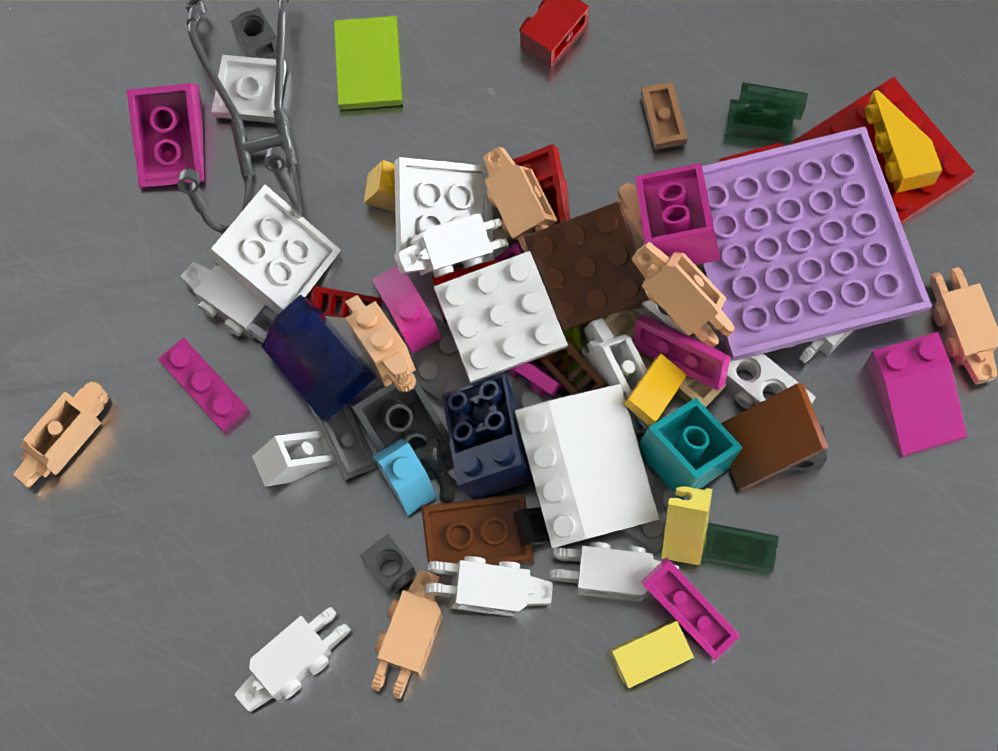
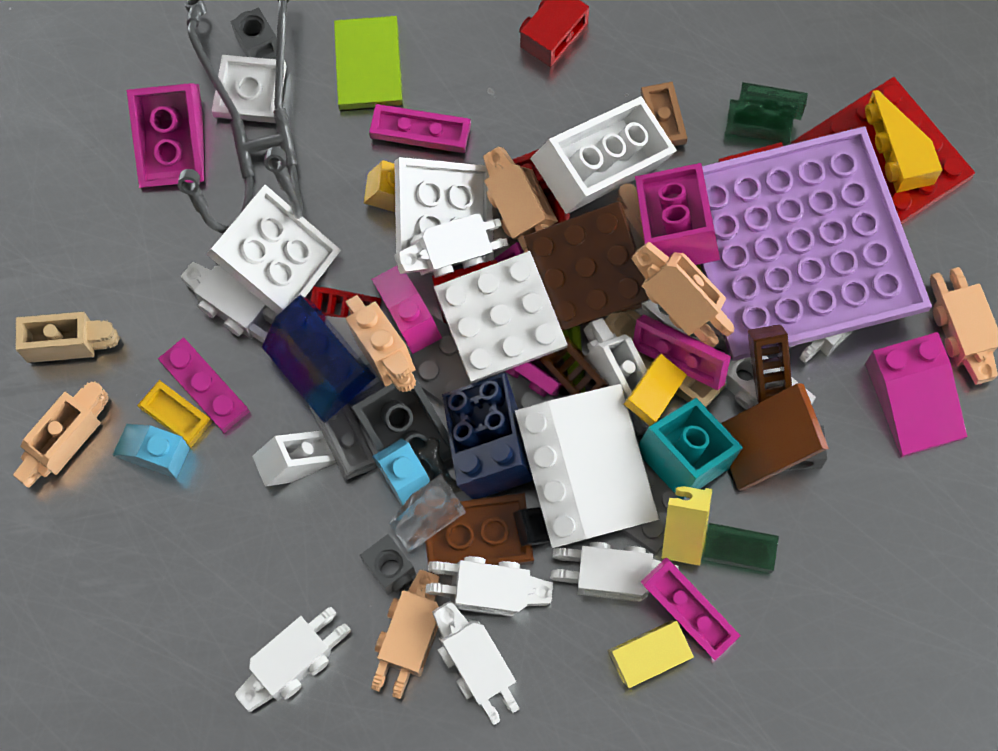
none -> tan hinge [16,312,120,363]
none -> medium azure slope [113,424,190,479]
none -> yellow tile [137,380,213,448]
none -> dark pink plate [369,104,471,153]
none -> clear slope [389,474,466,552]
none -> white hinge [432,601,519,725]
none -> white brick [530,96,677,214]
none -> reddish brown slope [748,325,792,403]

